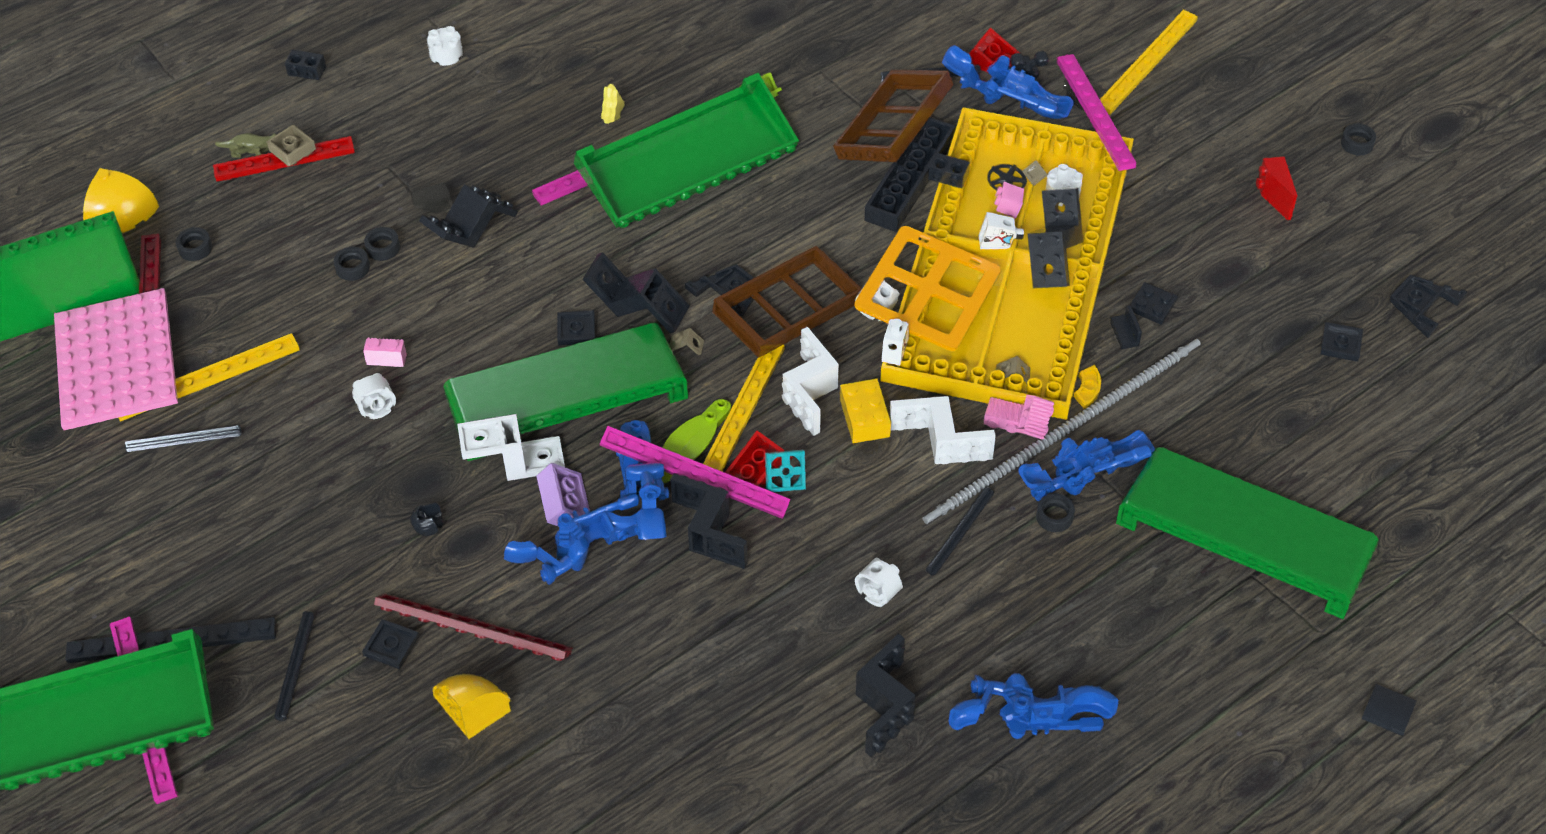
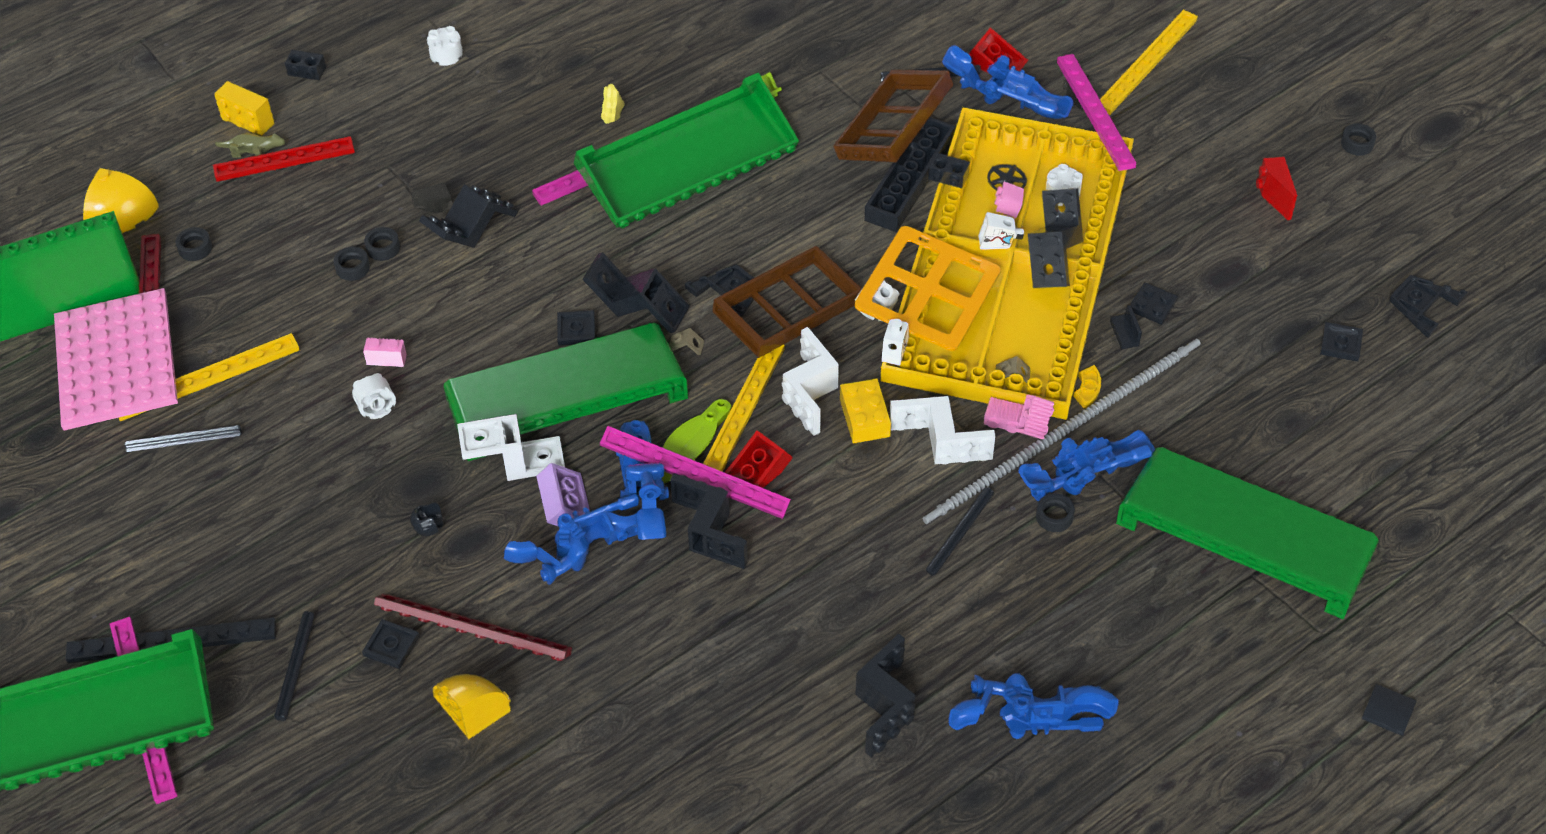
dark tan brick [266,125,316,166] -> none
teal piece [765,450,806,492] -> none
white brick [855,558,903,607] -> none
black gear [1009,51,1049,79] -> none
dark tan plate [1022,160,1048,186] -> none
none -> yellow brick [214,81,275,136]

